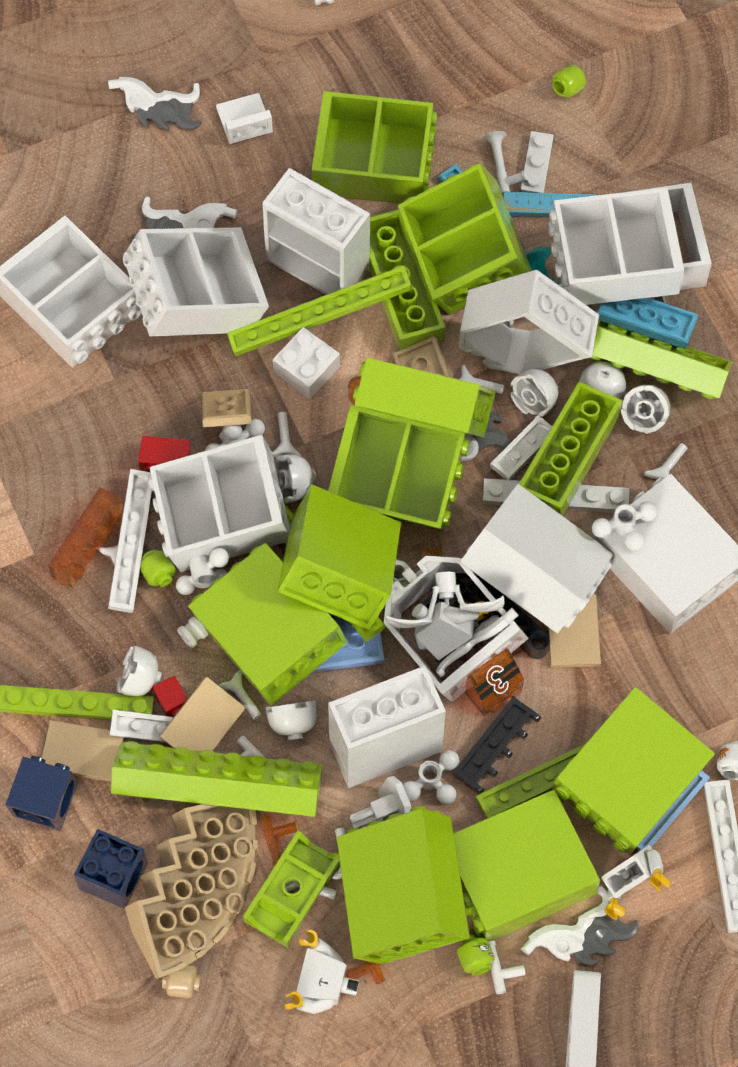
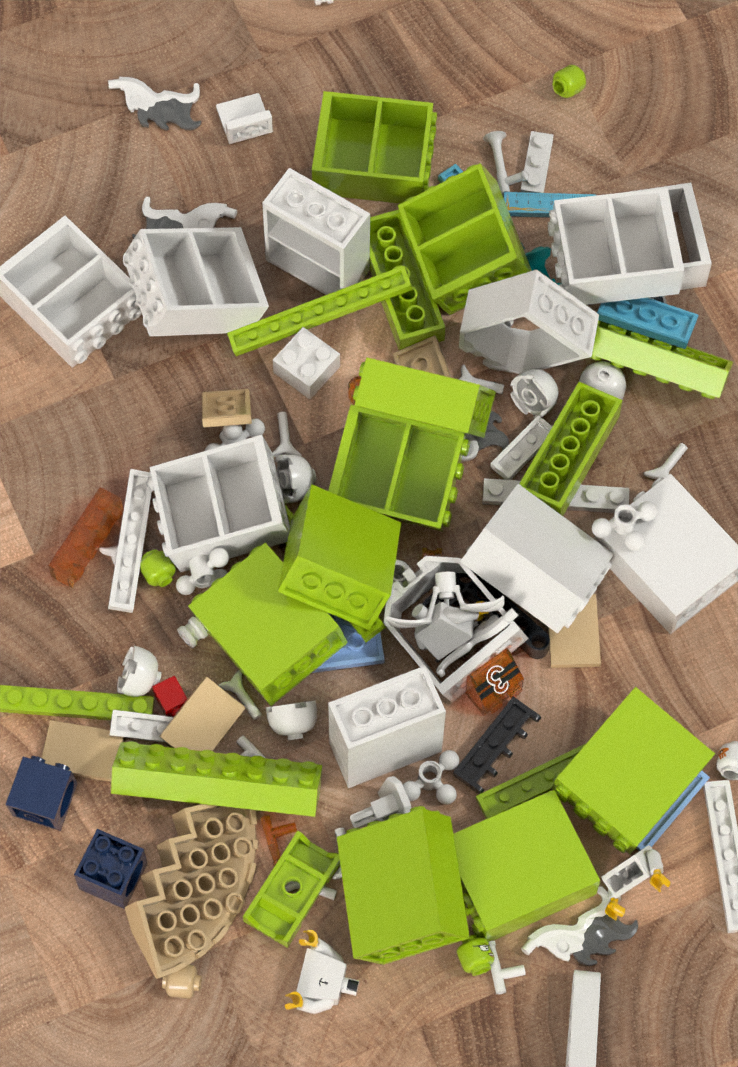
red brick [138,436,192,472] -> none
clear orange piece [346,961,385,984] -> none
white cylinder [621,385,670,434] -> none

